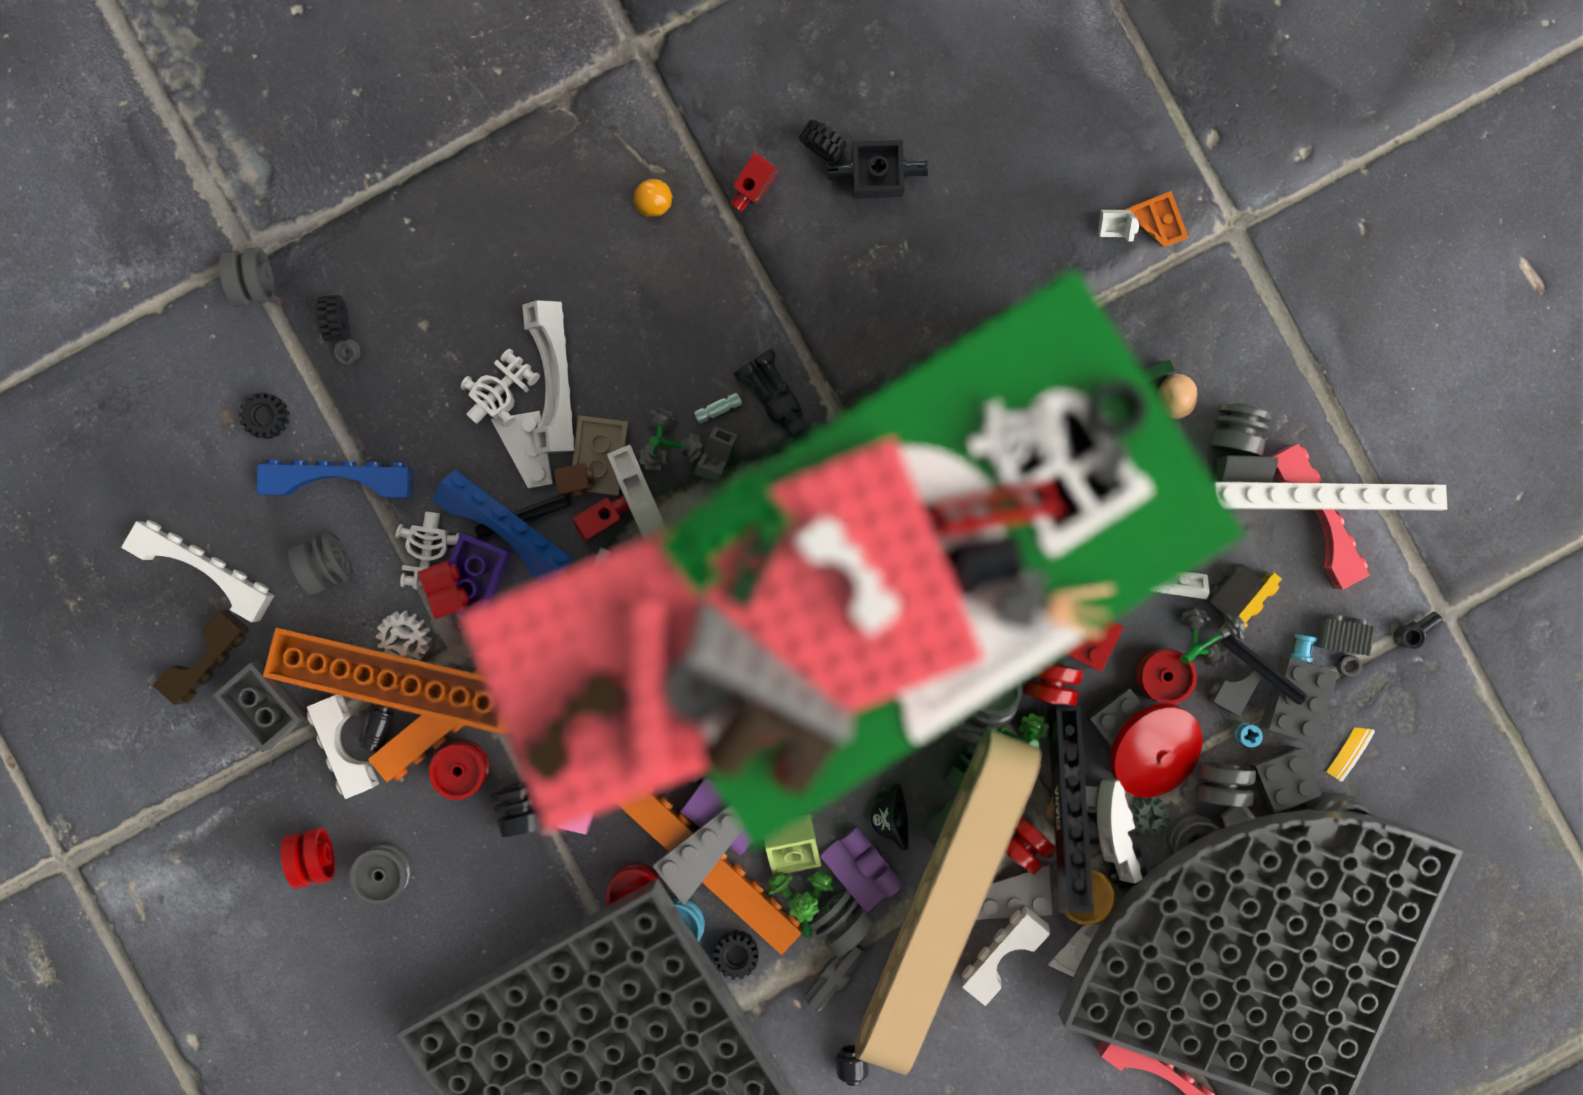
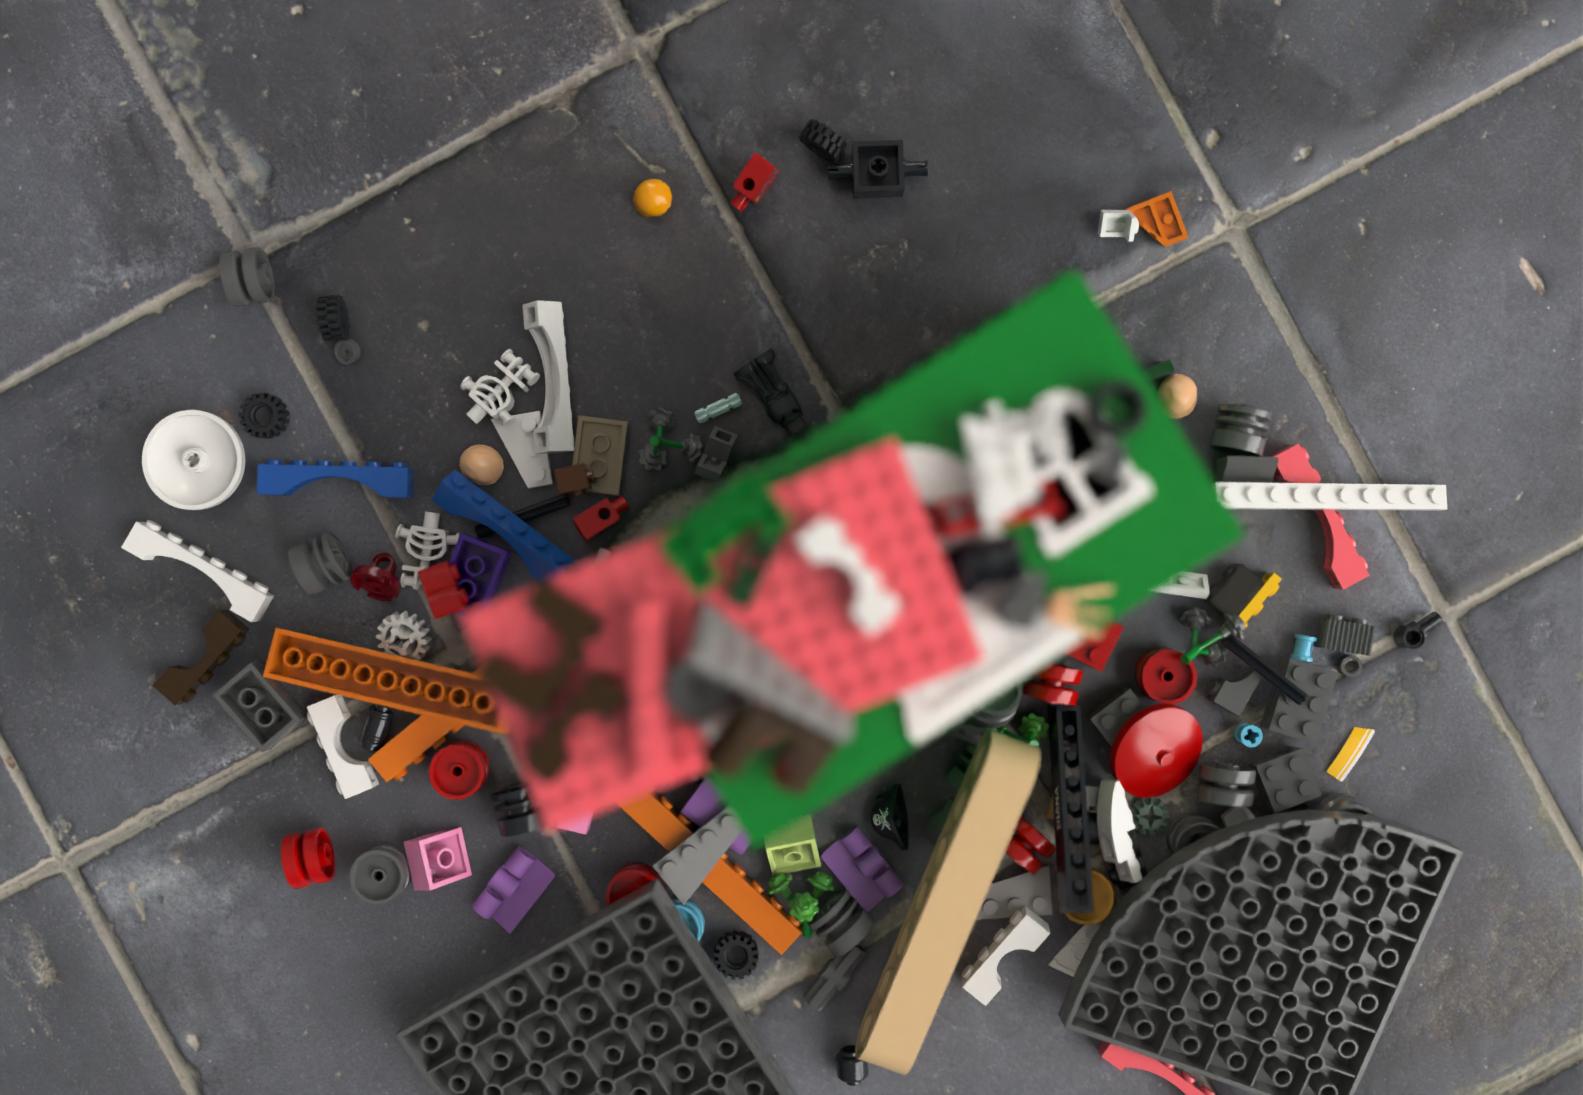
white slope [607,445,665,539] -> none
none -> white dish [142,410,245,510]
none -> dark red tile [350,553,402,601]
none -> bright pink slope [403,827,472,891]
none -> light nougat hat [460,445,504,485]
none -> medium lavender panel [472,846,555,934]
none -> dark brown arch [475,578,606,719]
none -> white wing [962,418,1039,531]

